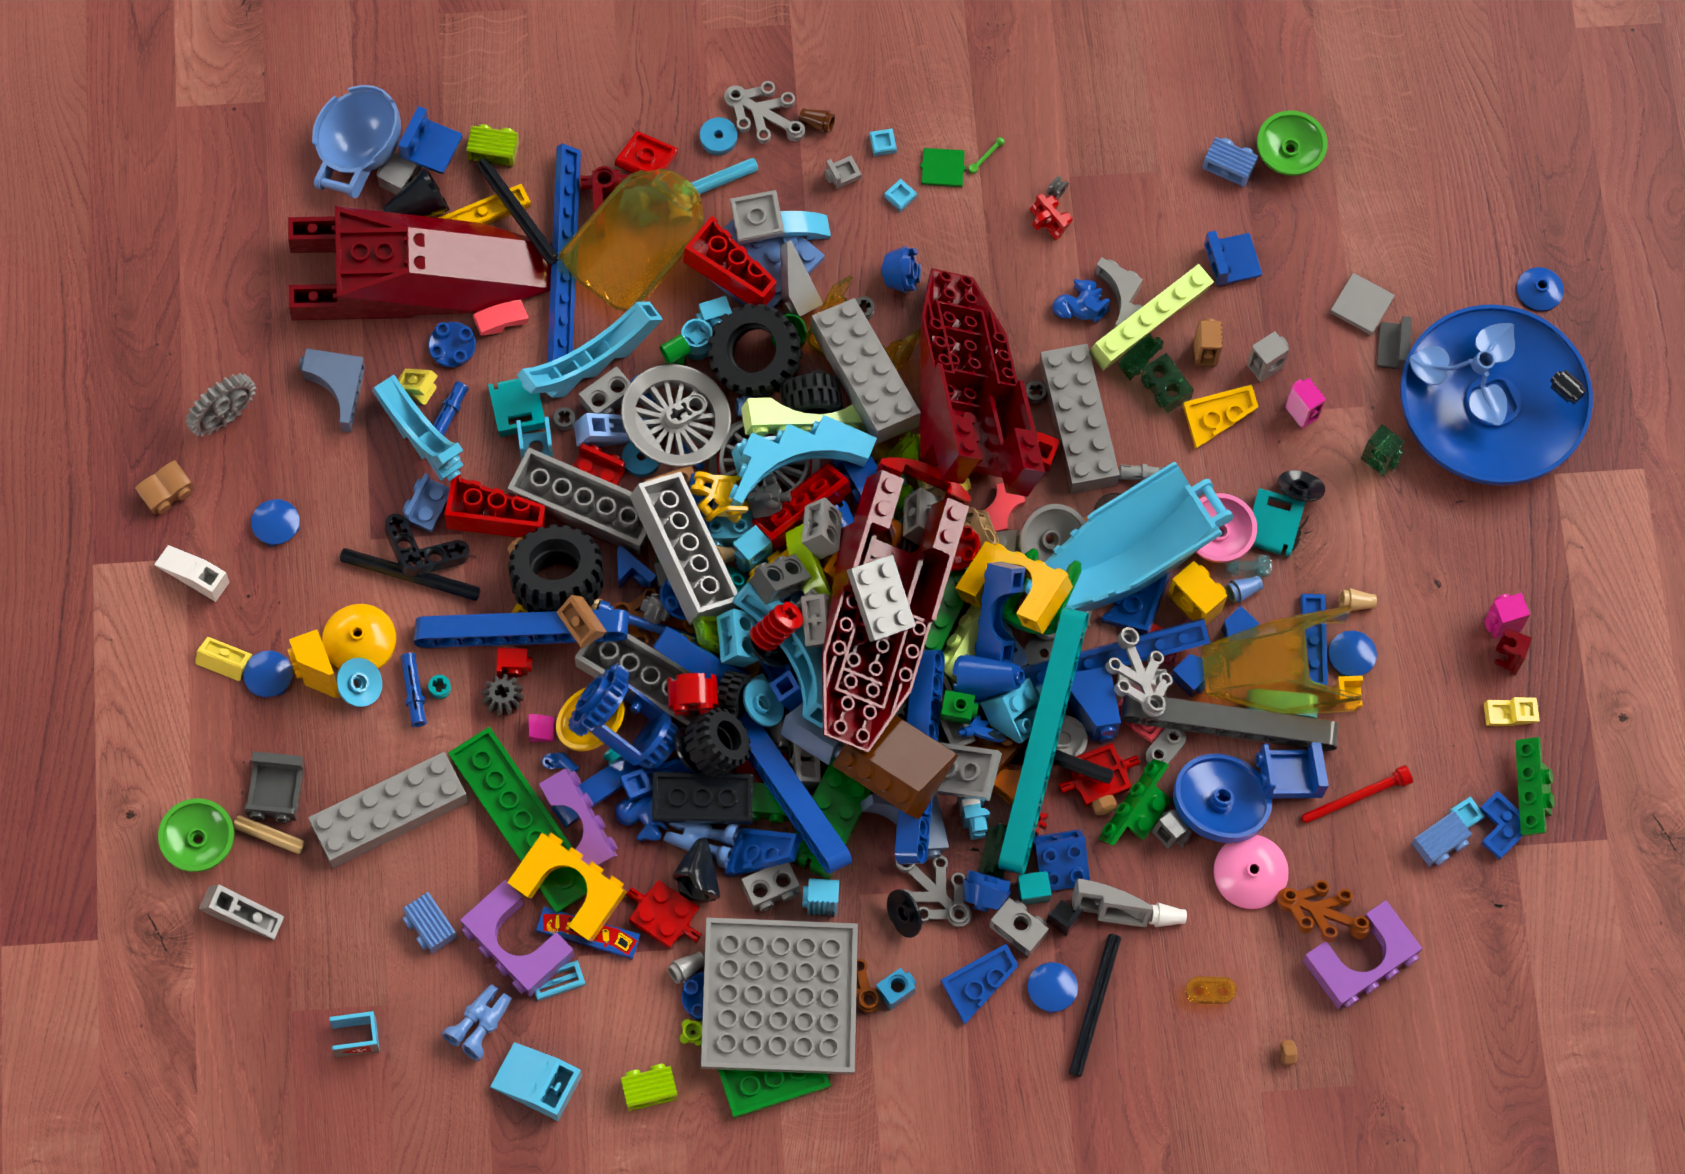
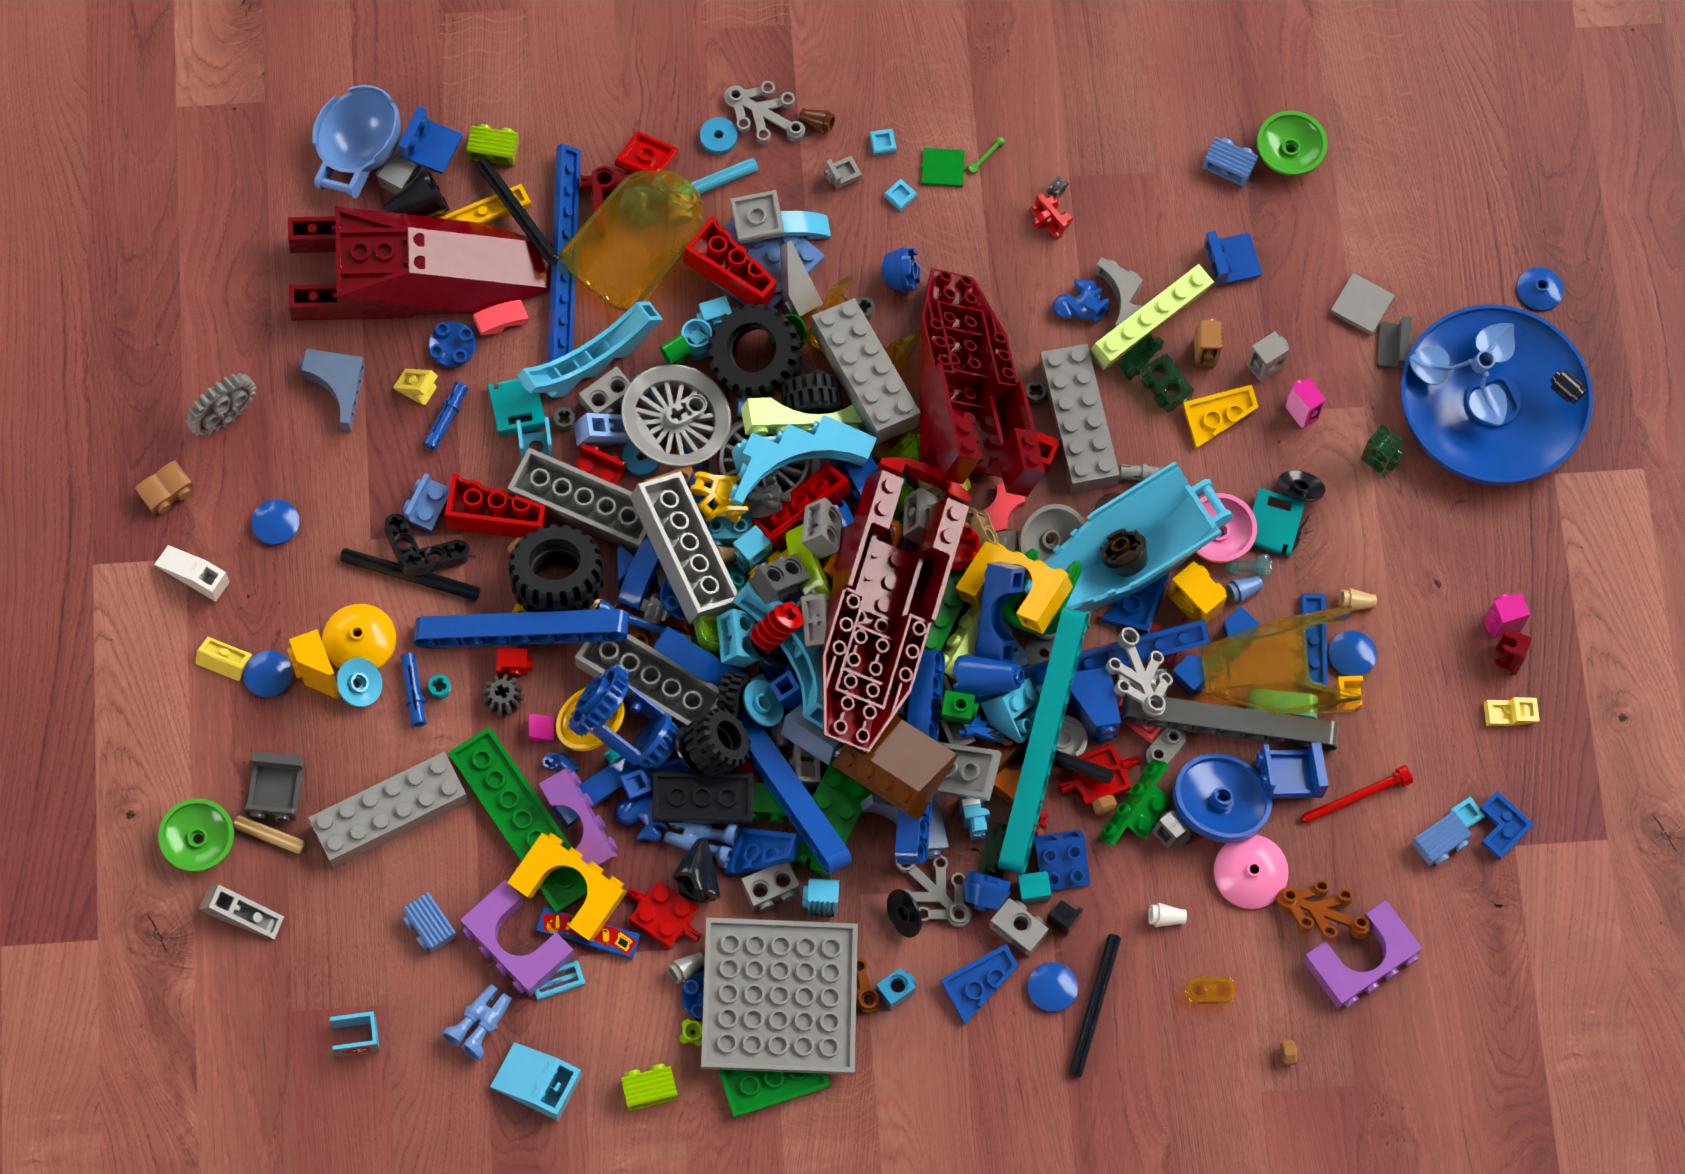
medium azure arch [372,375,463,481] -> none
medium nougat slope [557,595,607,648] -> none
red brick [667,673,718,717] -> none
plate [847,555,916,642] -> none
light grey slope [1071,878,1153,927] -> none
green bracket [1515,737,1555,836] -> none
none -> blue slope [617,535,660,611]
none -> dark brown cone [1100,528,1148,577]

